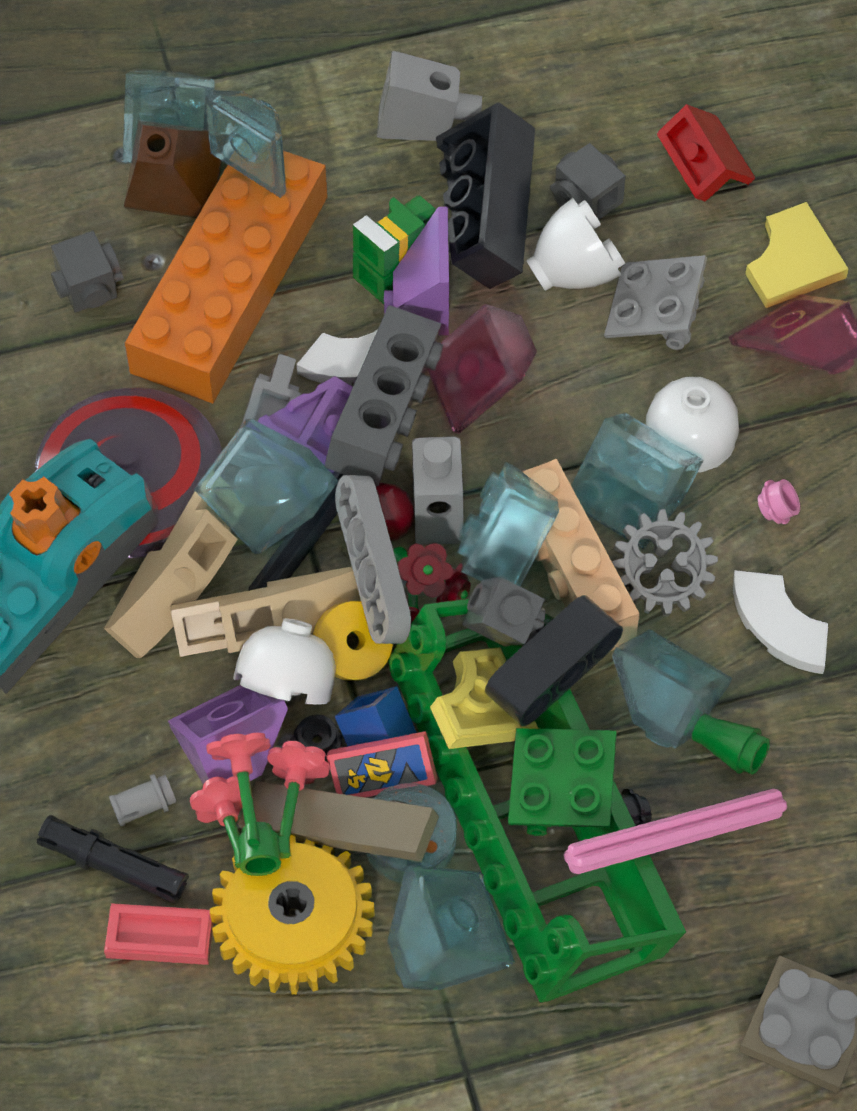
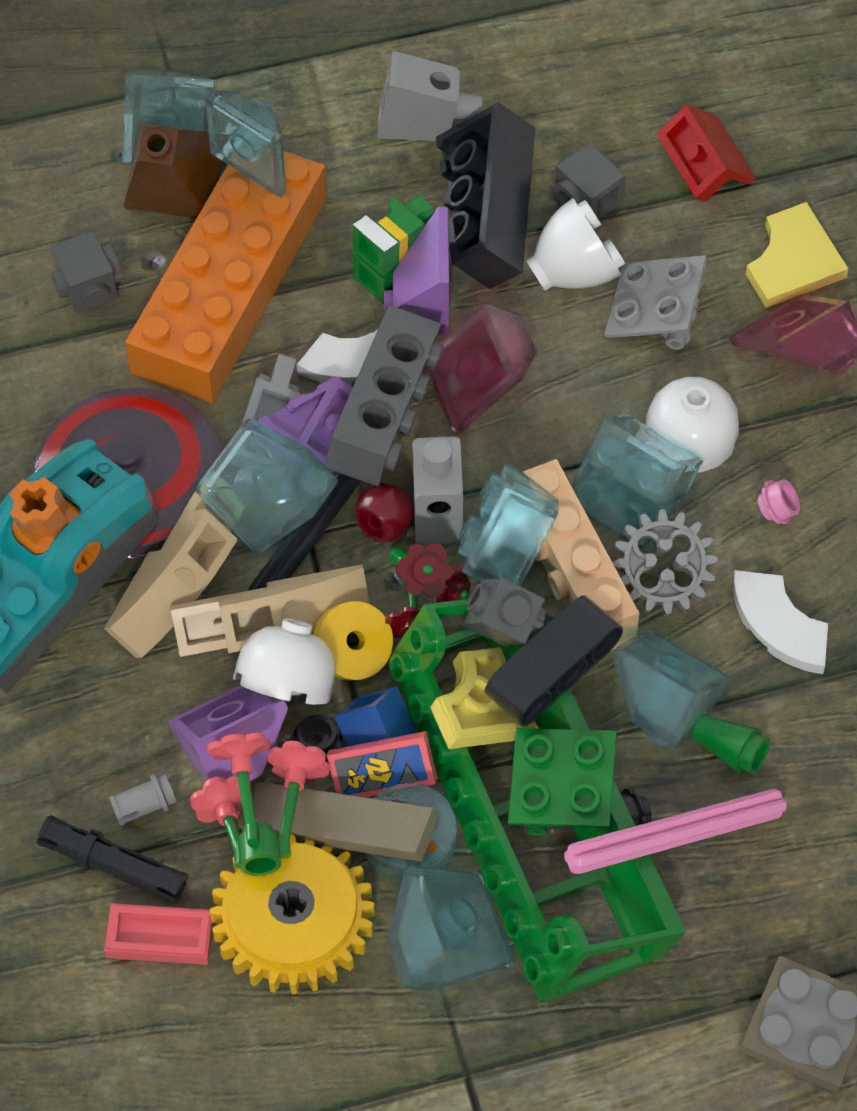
light grey beam [335,475,411,644] -> none

